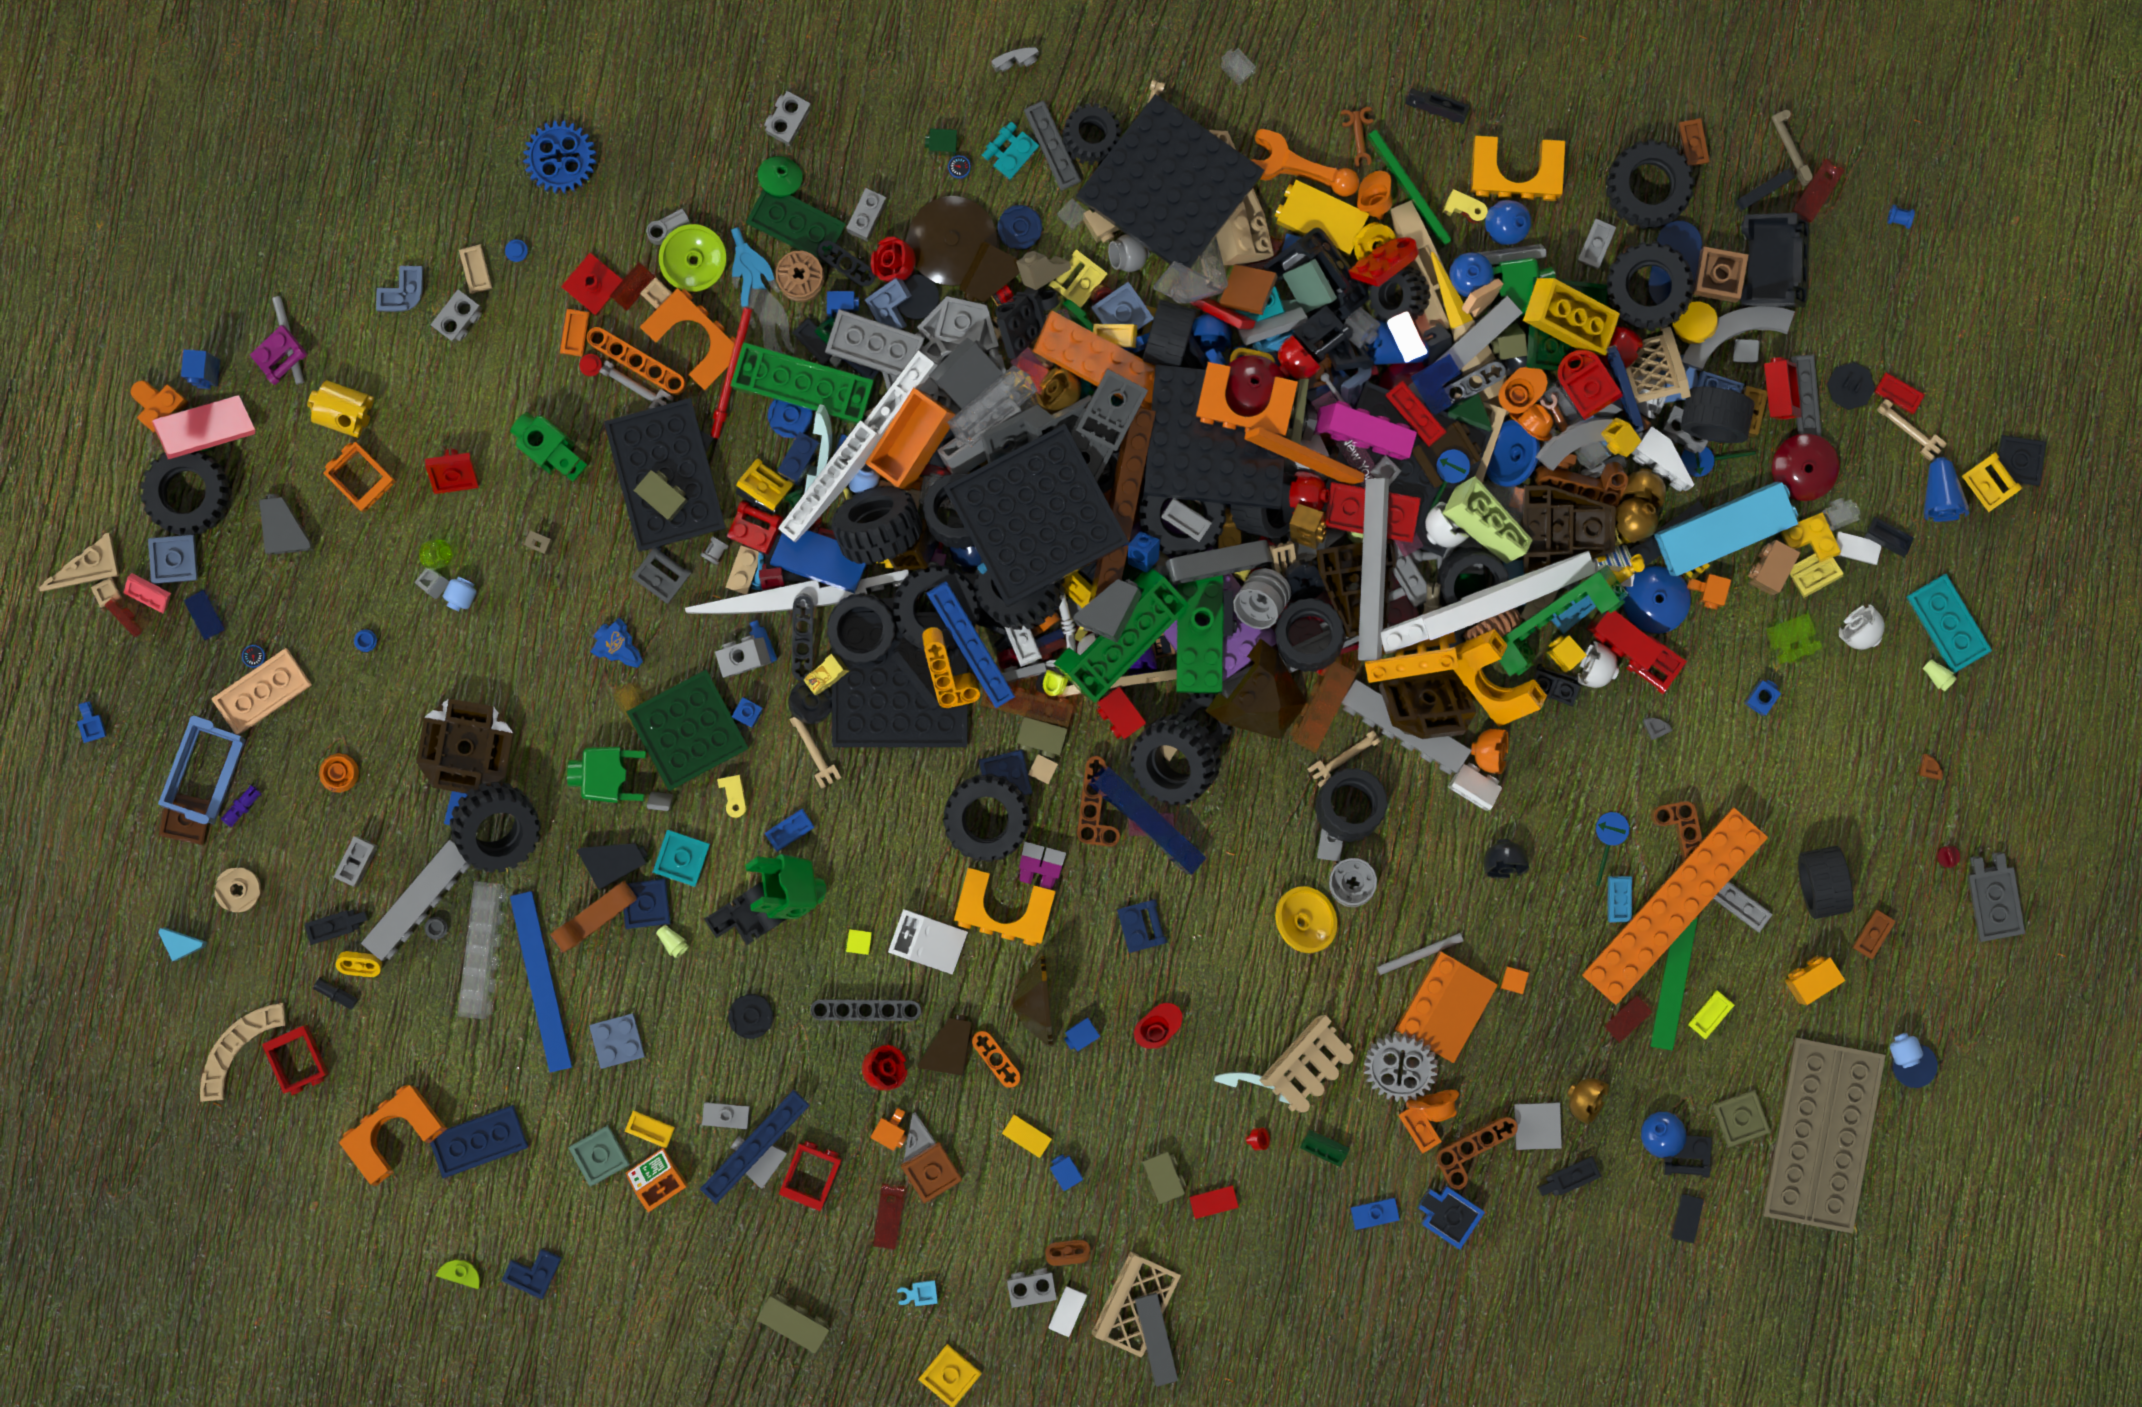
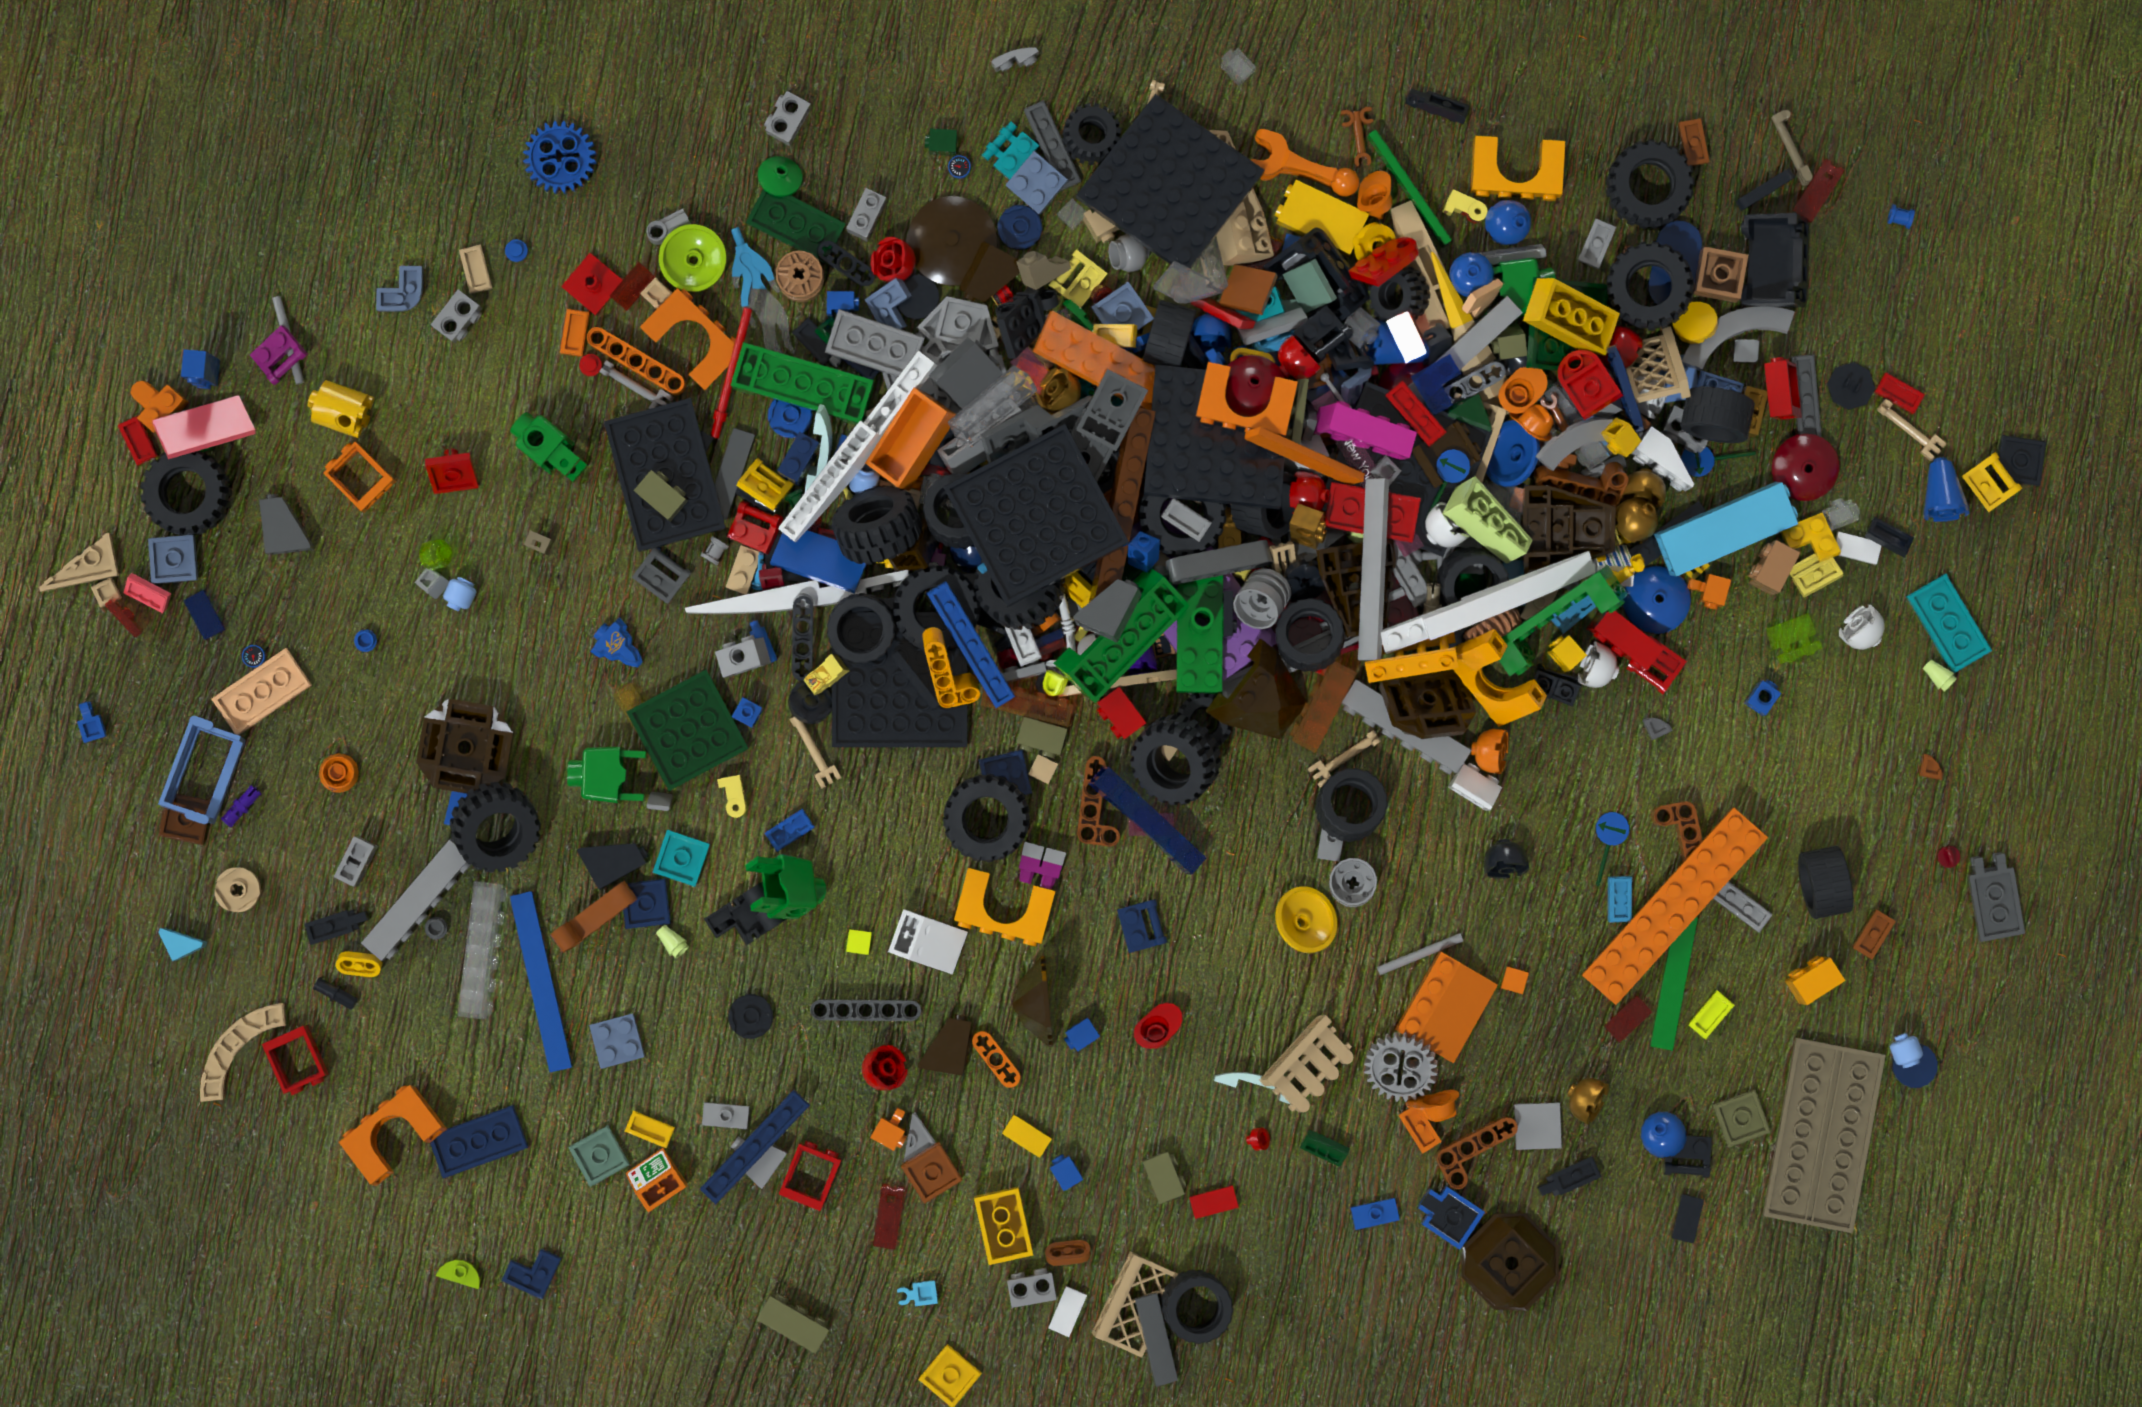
none -> red tile [117,415,159,466]
none -> dark grey tile [715,428,755,520]
none -> yellow brick [974,1186,1033,1265]
none -> sand blue plate [1006,151,1069,215]
none -> black tyre [1161,1270,1233,1344]
none -> dark brown piece [1461,1213,1559,1311]

